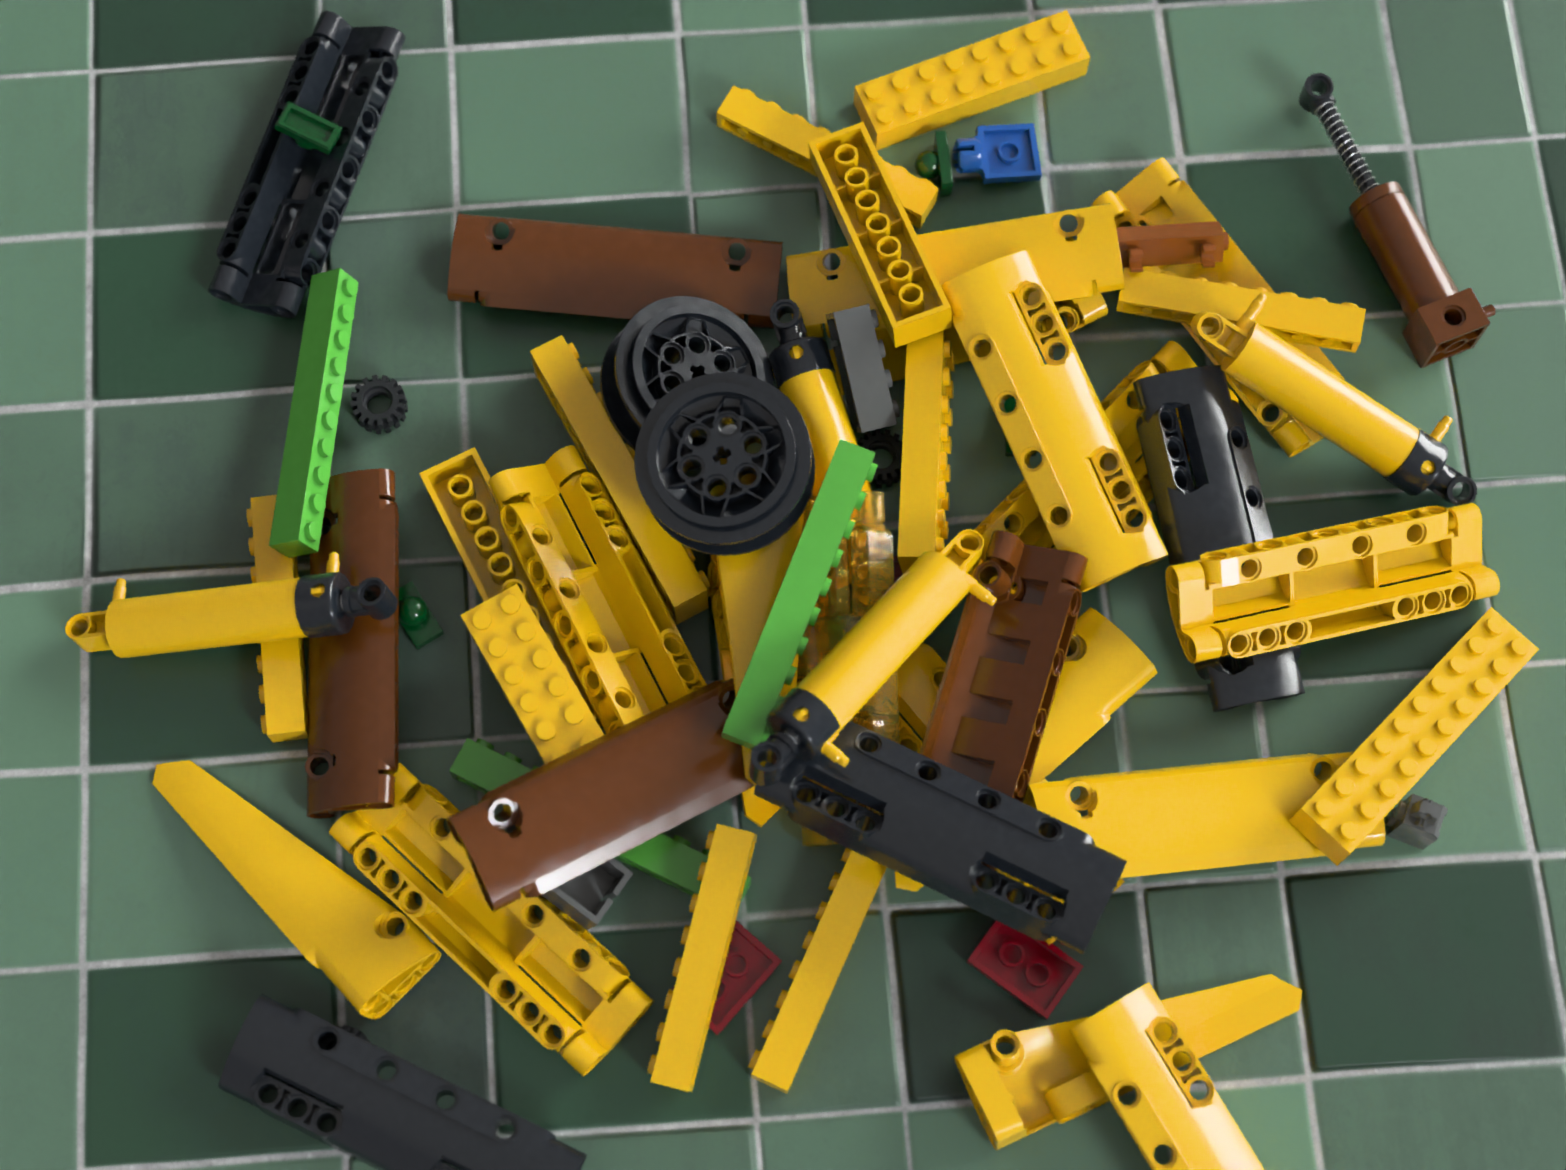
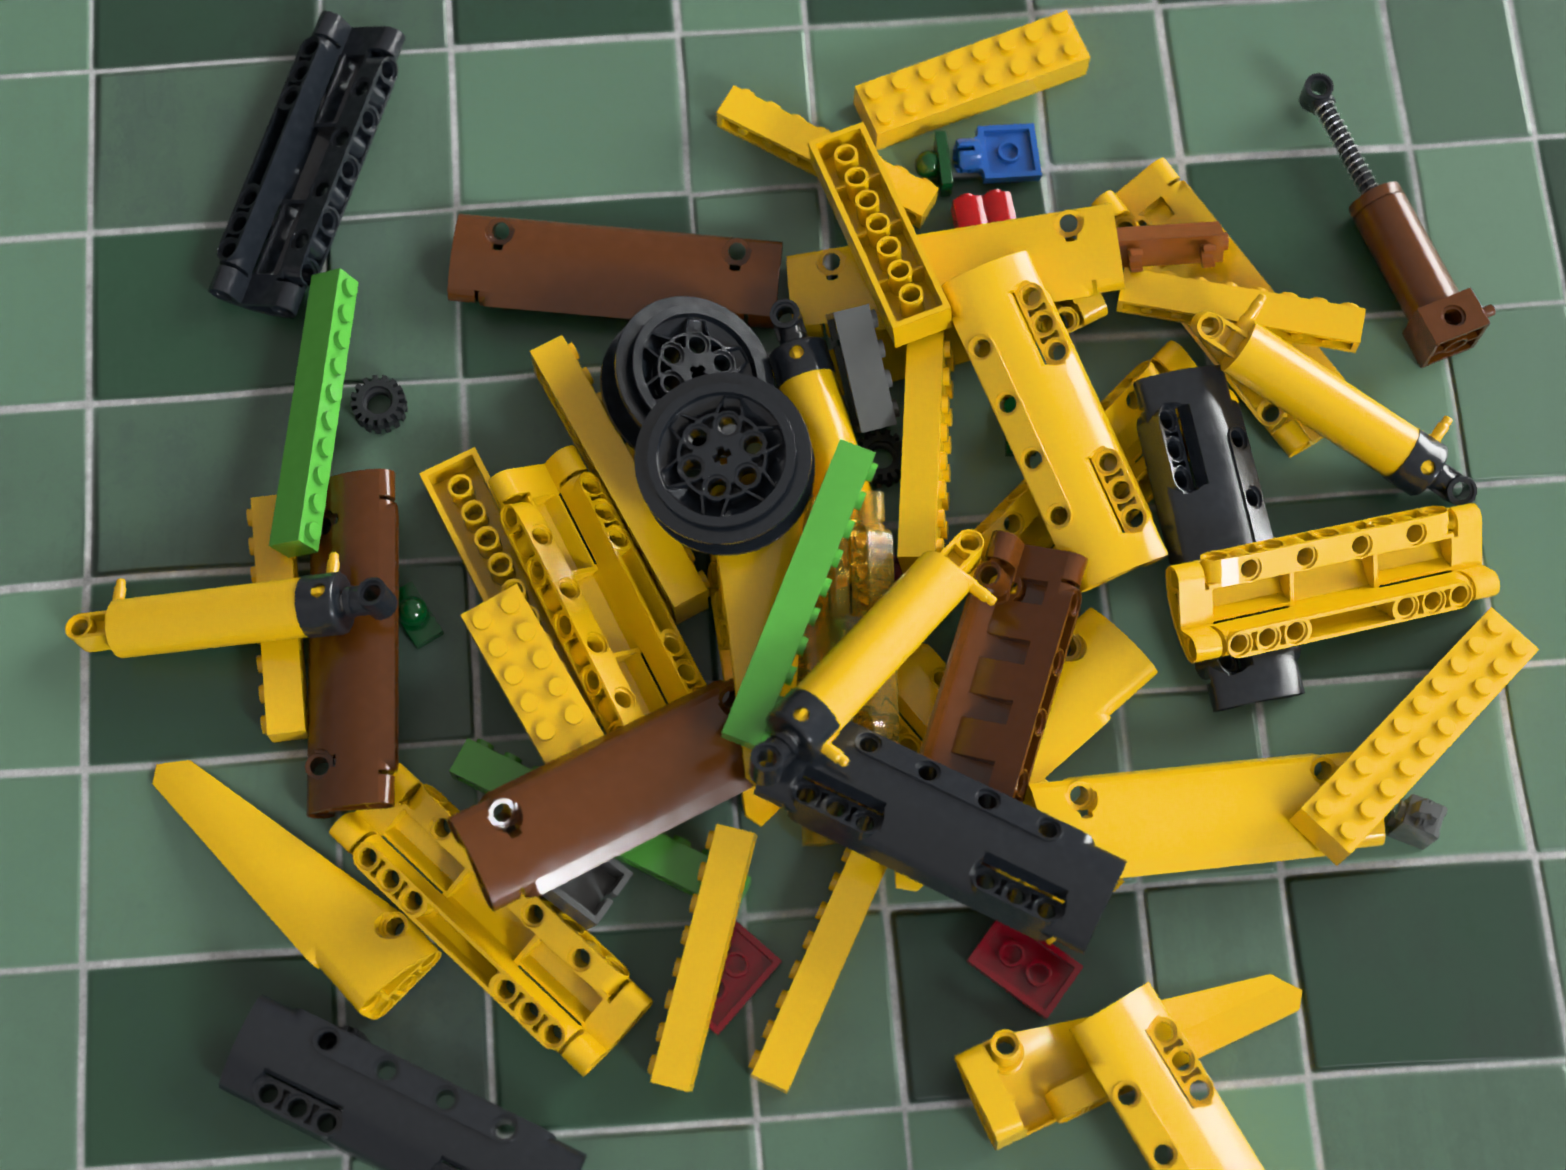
dark green tile [275,101,342,155] -> none
none -> red brick [951,189,1016,228]

